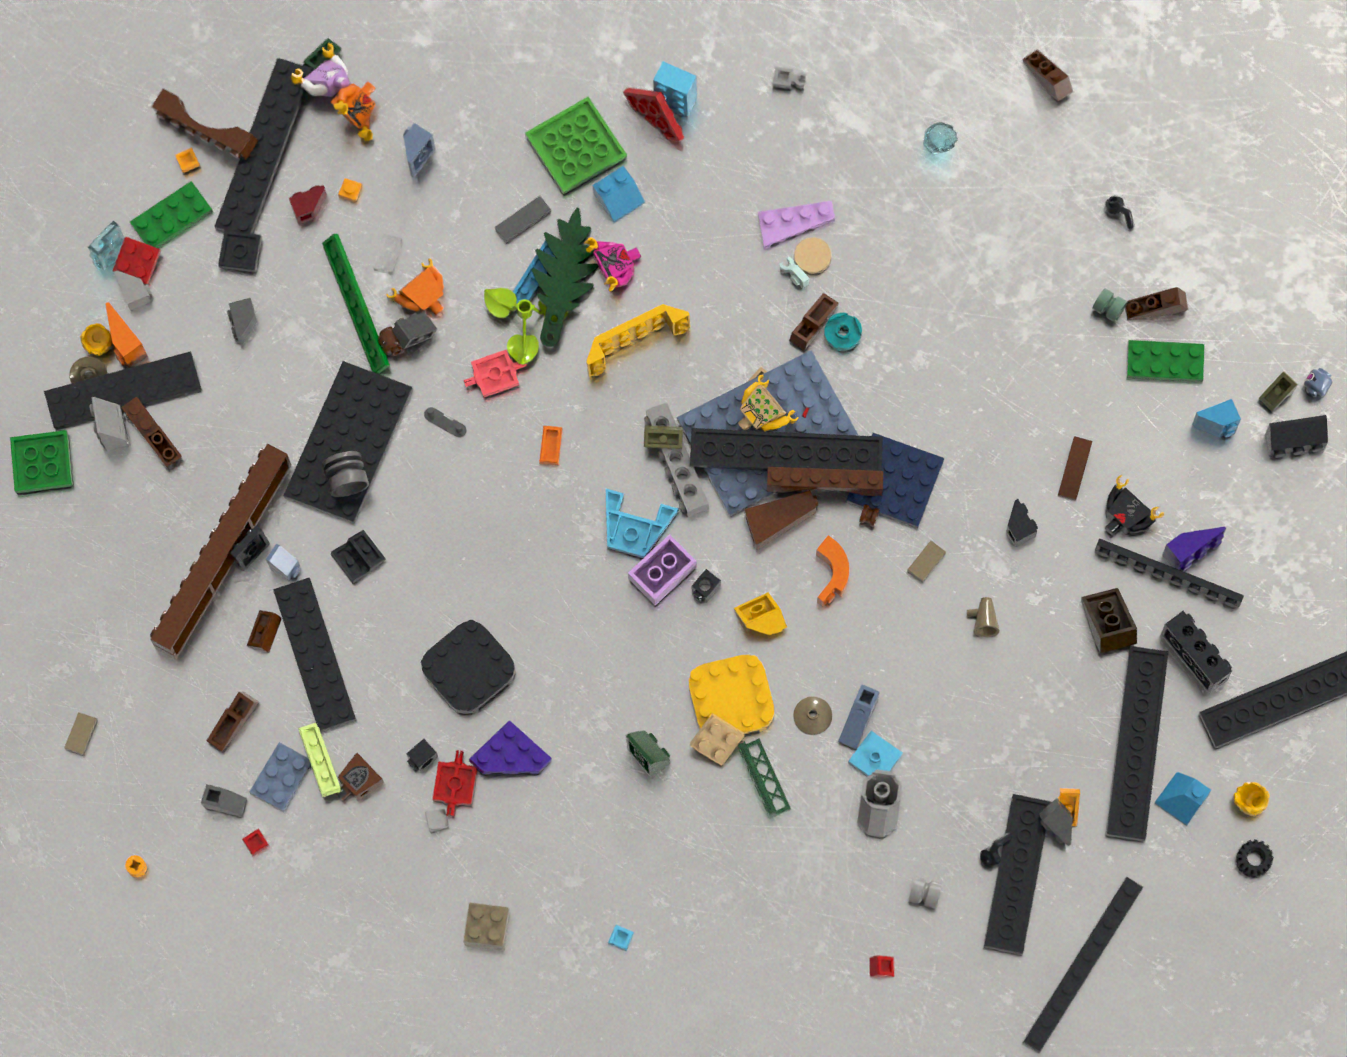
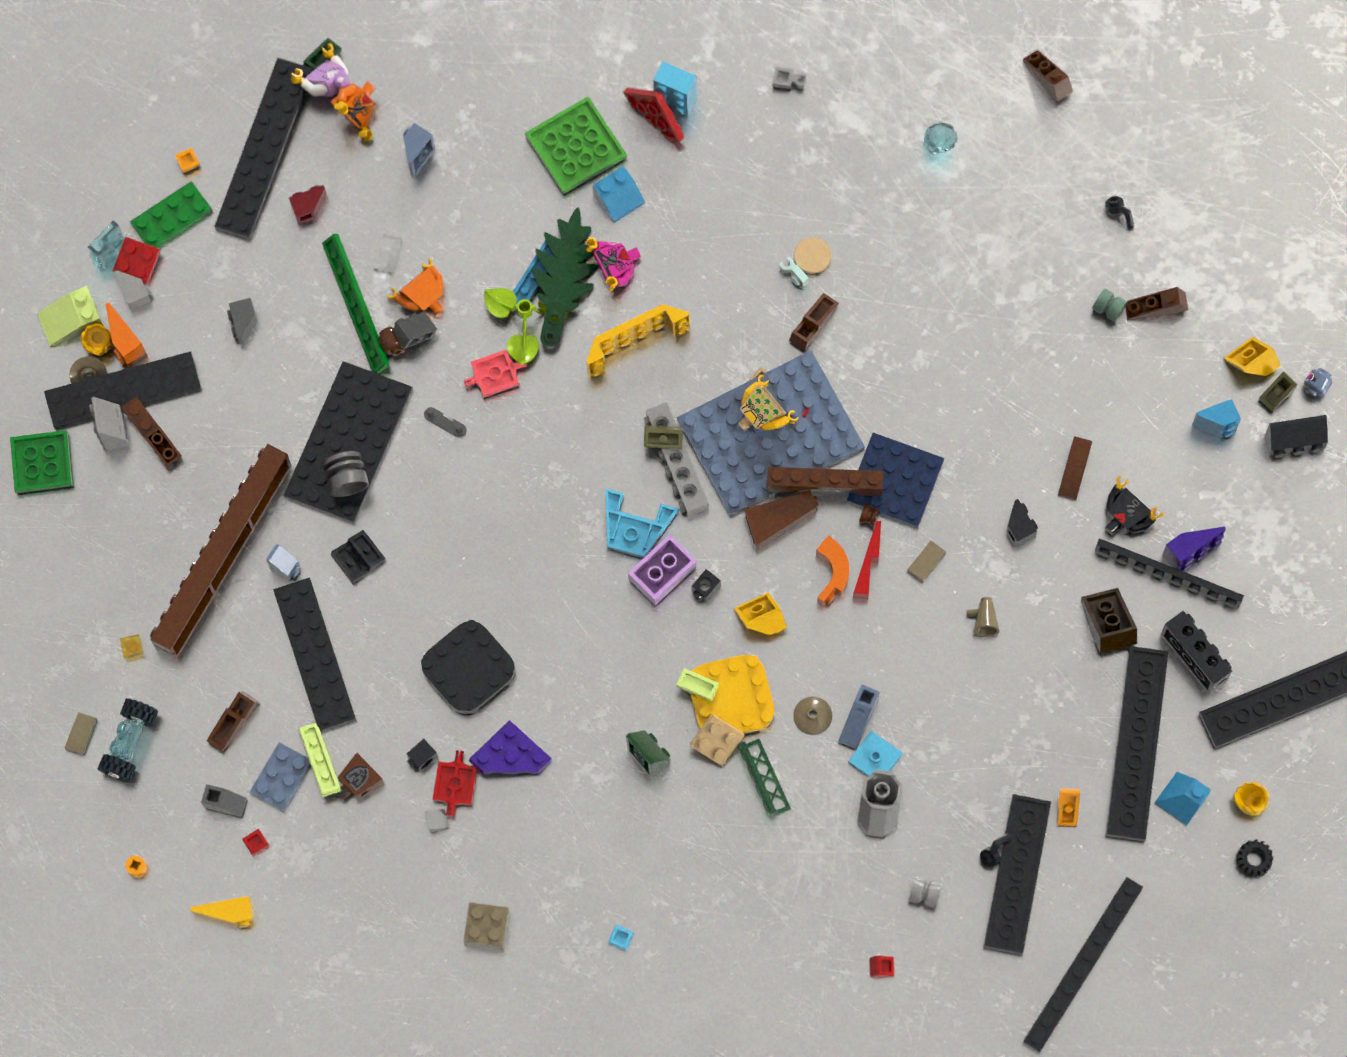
reddish brown arch [151,89,258,160] -> none
black plate [218,230,262,272] -> none
black plate [230,525,270,571] -> none
reddish brown slope [246,610,281,652] -> none
light orange plate [338,178,363,203] -> none
dark grey tile [495,196,551,243] -> none
orange tile [539,426,563,465] -> none
black plate [690,428,883,471] -> none
lavender wing [758,201,835,249] -> none
teal plate [824,313,862,351] -> none
dark grey slope [1039,798,1073,847] -> none
green plate [1127,340,1204,382] -> none
none -> yellowish green slope [37,286,103,347]
none -> plate [97,698,158,782]
none -> clear yellow plate [120,634,143,658]
none -> yellow slope [190,896,255,928]
none -> yellowish green tile [676,668,719,702]
none -> red slope [853,521,881,599]
none -> yellow slope [1223,337,1281,376]

